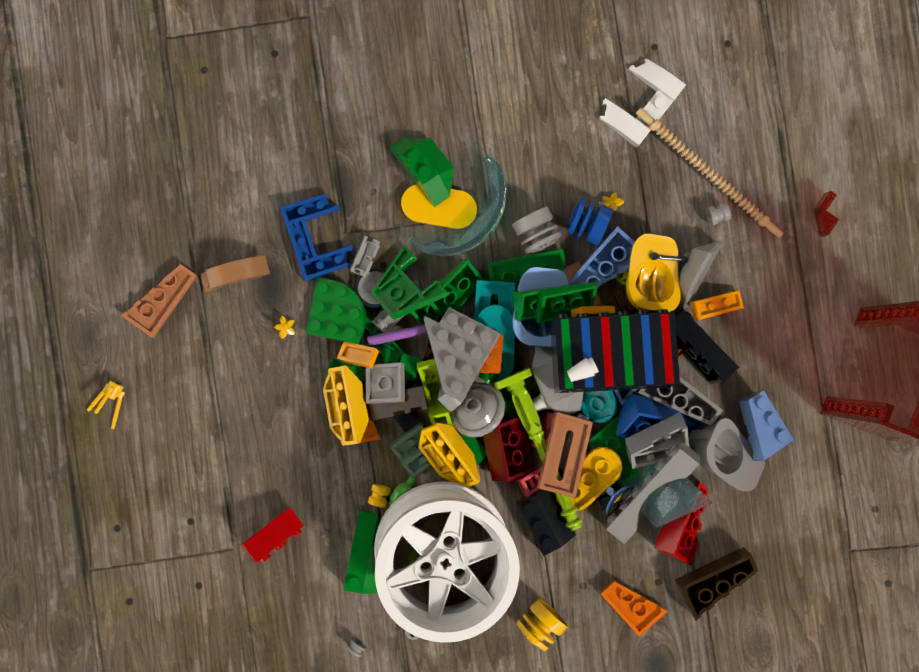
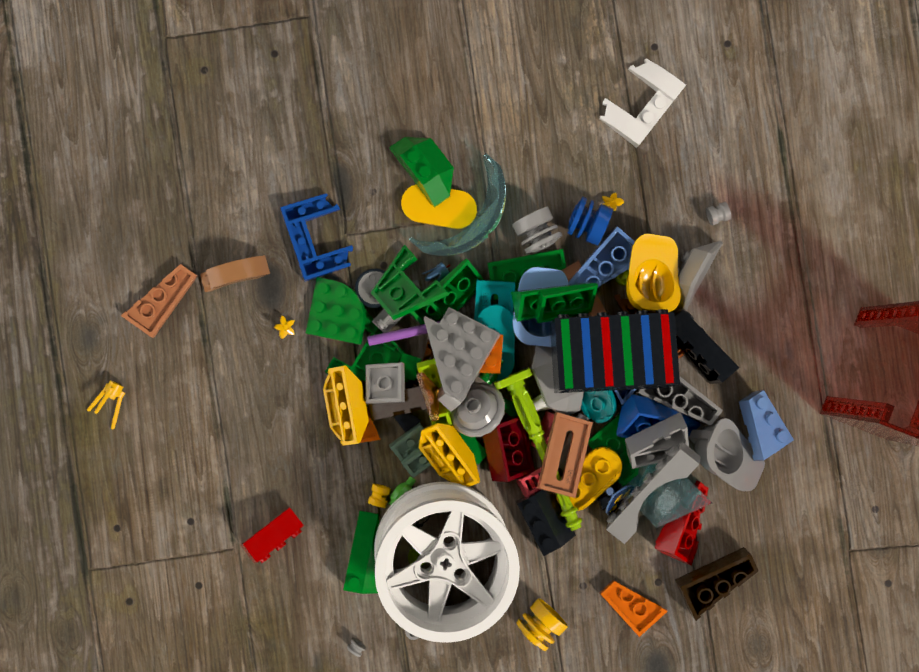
light orange tile [337,342,379,369] -> none
light grey hinge [350,235,381,277] -> none
white cone [567,357,599,382] -> none
light orange tile [571,306,615,317] -> none
tan hose [636,107,783,239] -> none
black hinge [650,252,688,264] -> none
light orange tile [690,290,744,321] -> none
clear red slope [814,190,839,237] -> none
none -> clear orange tile [417,373,439,422]
none -> flat silver piece [422,262,450,282]

